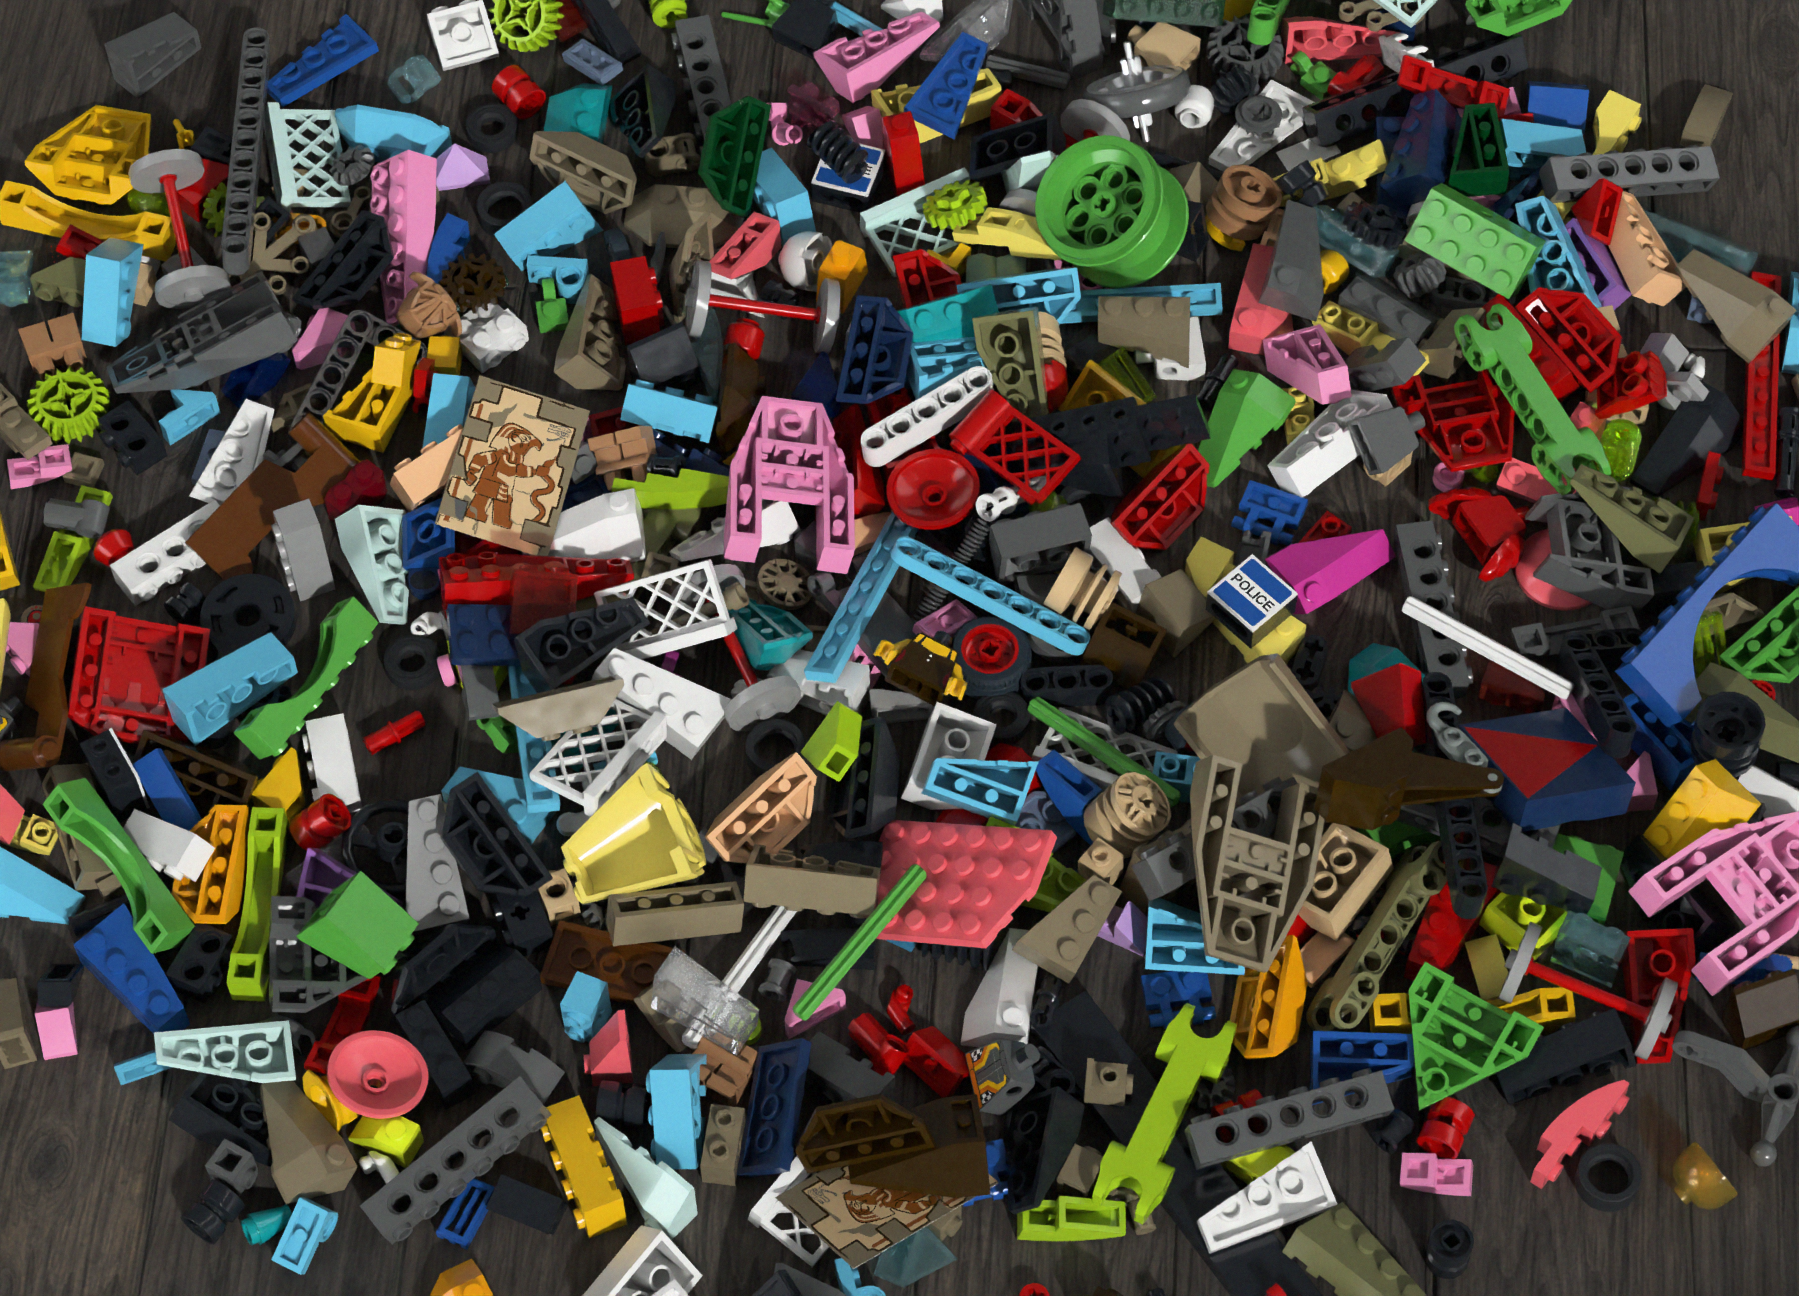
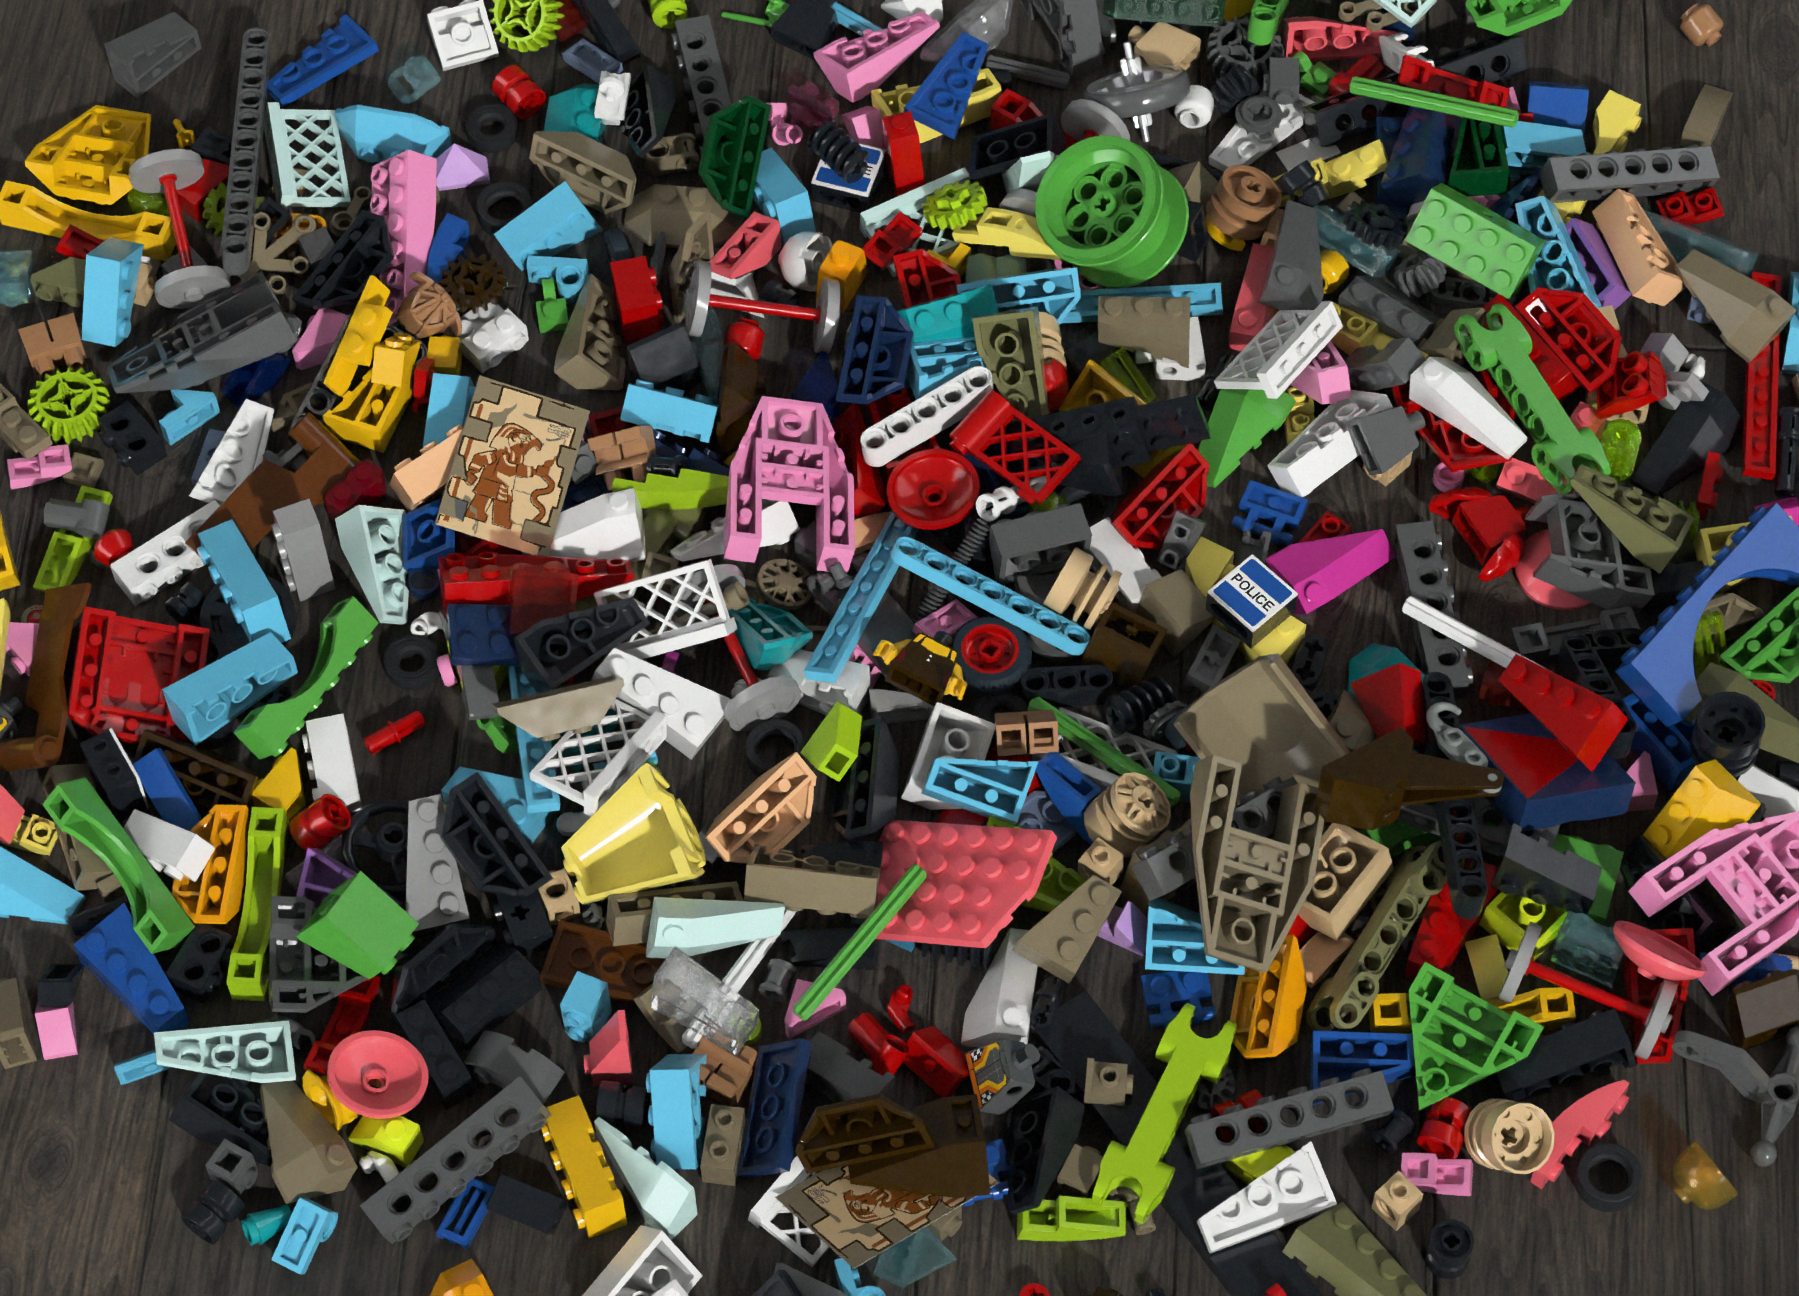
dark grey gear [330,144,375,186] -> none
red slope [1571,178,1623,245] -> none
none -> medium azure wedge [197,519,291,643]
none -> yellow bracket [323,276,393,397]
none -> white hips [594,71,631,126]
none -> light aqua wedge [646,897,785,959]
none -> dark grey bar [829,562,856,589]
none -> red slope [862,212,924,270]
none -> medium nougat hips [995,710,1059,756]
none -> dark grey hips [1156,509,1207,572]
none -> dark grey hinge [1179,625,1241,696]
none -> white fence [1214,301,1343,399]
none -> dark grey brick [1263,57,1300,105]
none -> bright green axle [1349,76,1519,128]
none -> tan brick [1372,1171,1423,1231]
none -> white wedge [1409,357,1527,460]
none -> tan wheel [1464,1098,1555,1174]
none -> red wedge [1498,654,1628,772]
none -> coral dish [1613,921,1707,981]
none -> red slope [1656,187,1724,227]
none -> medium nougat head [1680,3,1724,47]

